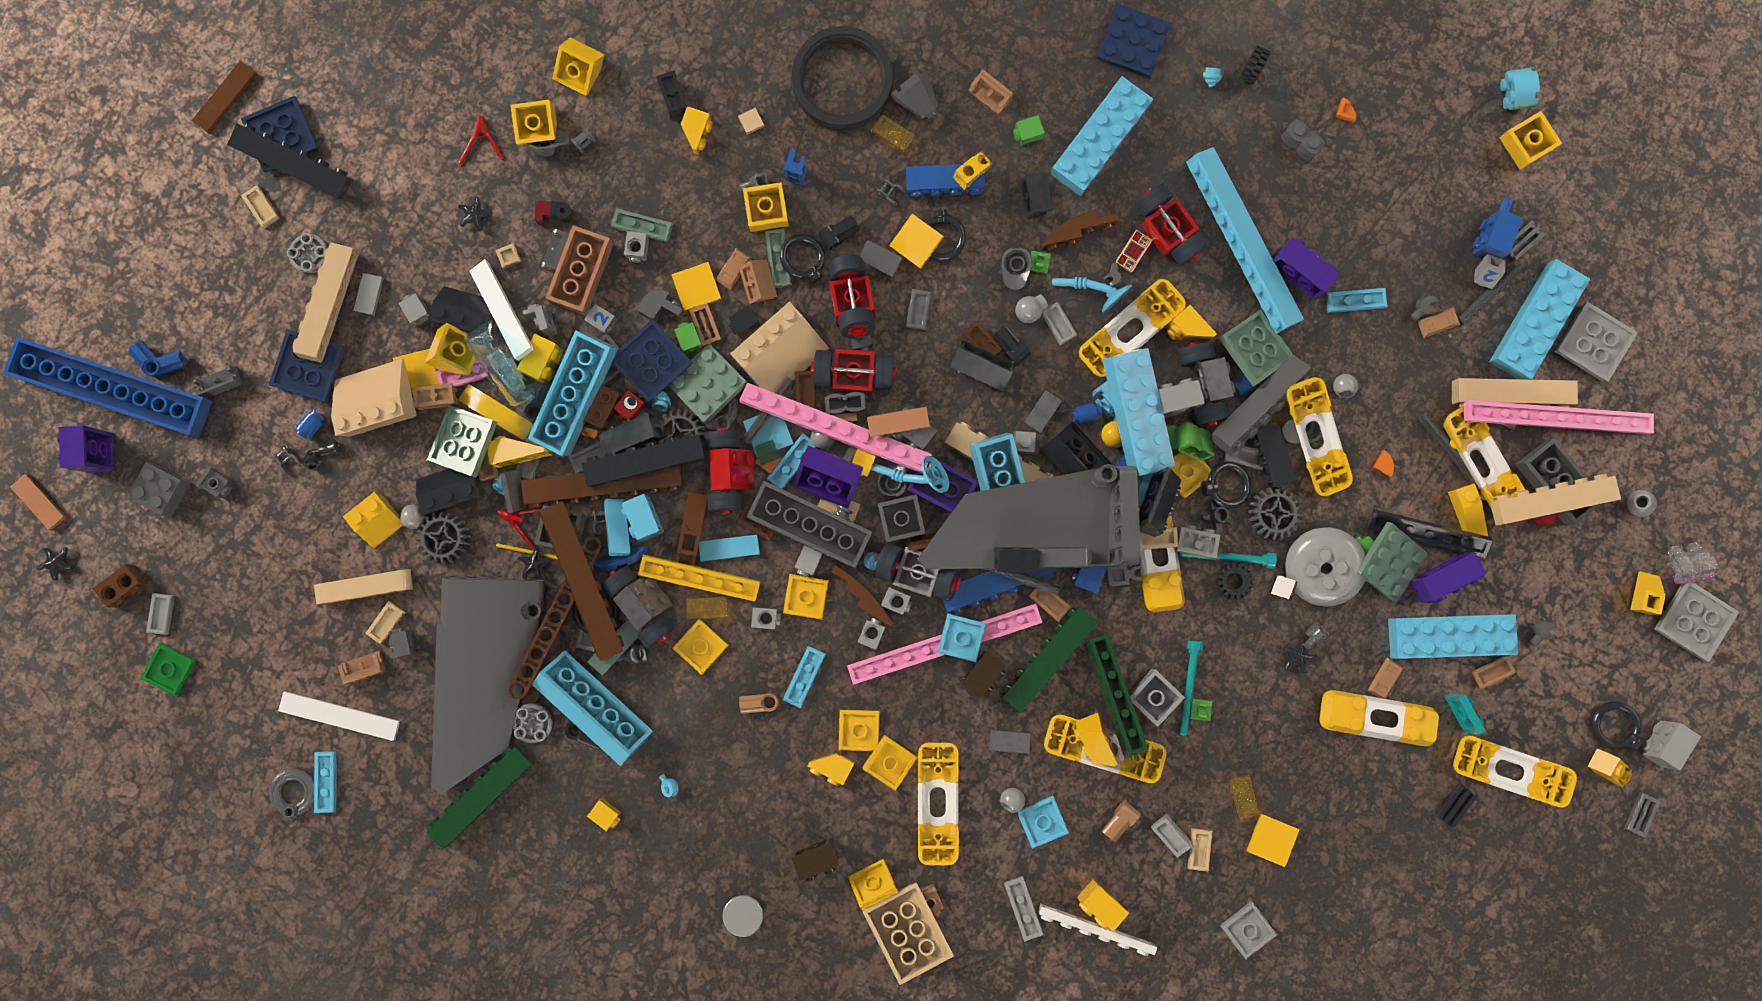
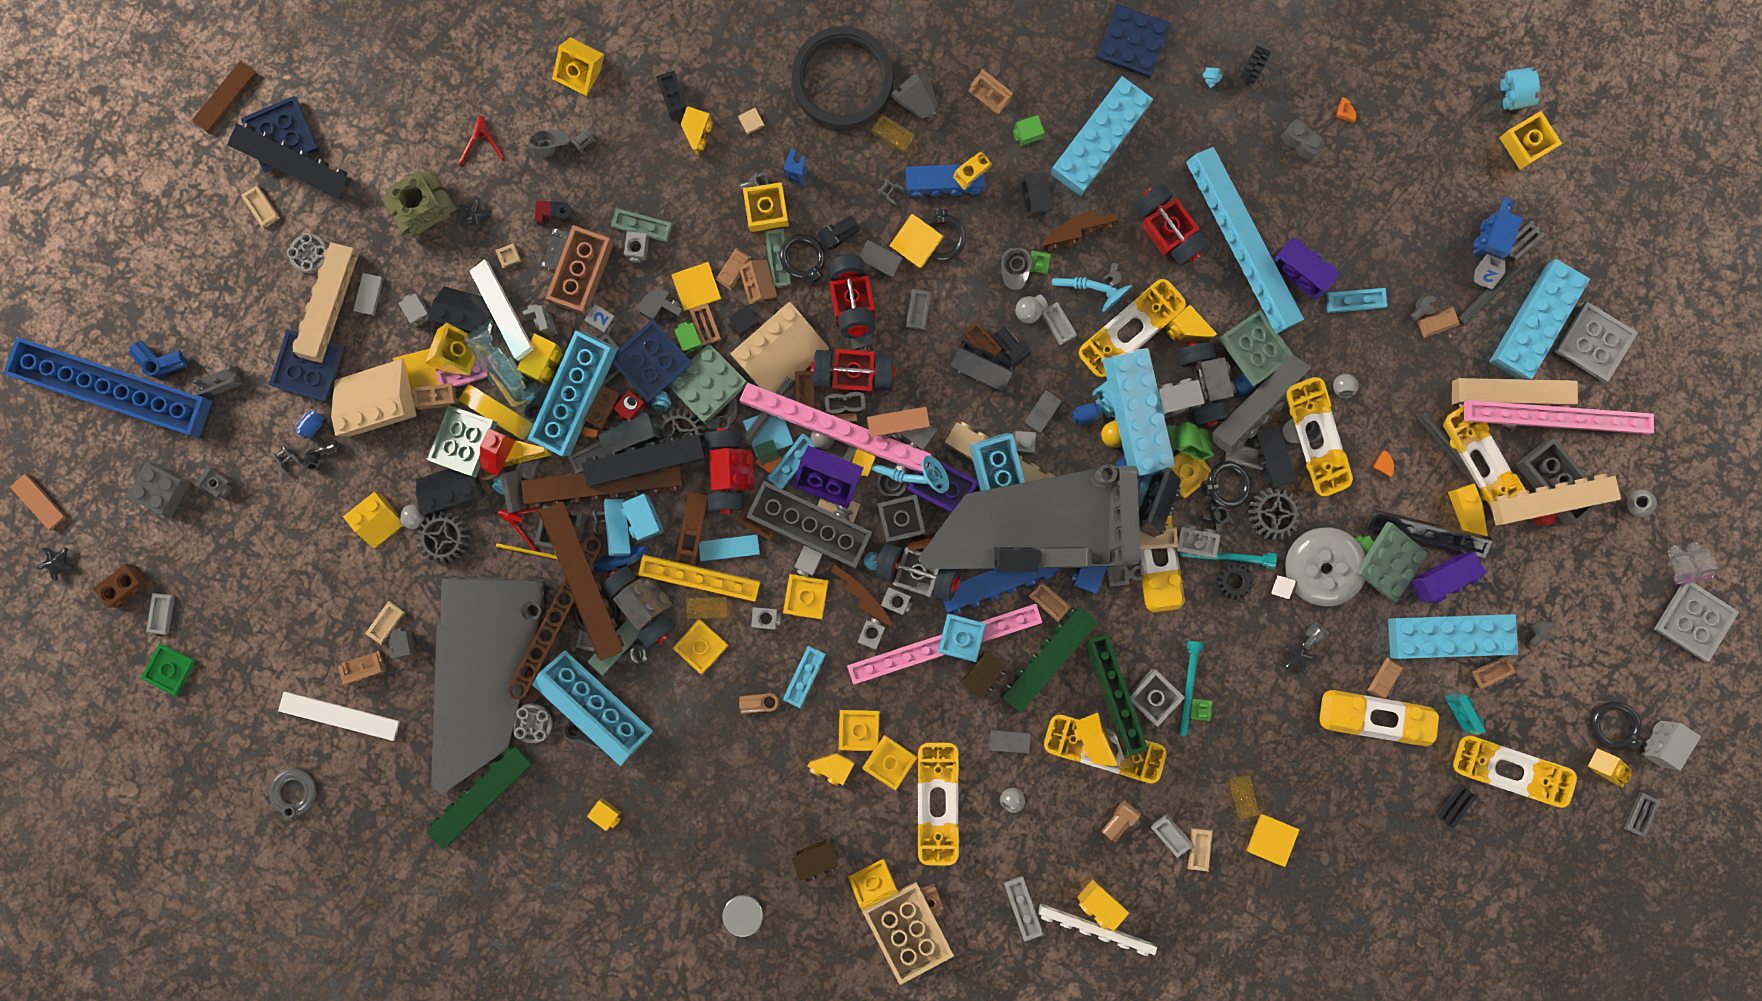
dark purple brick [57,425,114,473] -> none
tan beam [314,569,413,605] -> none
medium azure tile [314,751,337,813] -> none
yellow slope [511,100,557,145] -> none
black animal [517,546,552,580] -> none
medium azure piece [659,774,679,797] -> none
dark grey axle [985,569,1061,596] -> none
medium azure tile [1017,795,1069,849] -> none
black slope [1041,422,1112,475] -> none
tile [1115,230,1152,274] -> none
light grey tile [1220,901,1277,959] -> none
yellow slope [1630,571,1665,615] -> none
none -> olive piece [383,170,457,238]
none -> red slope [480,428,516,476]

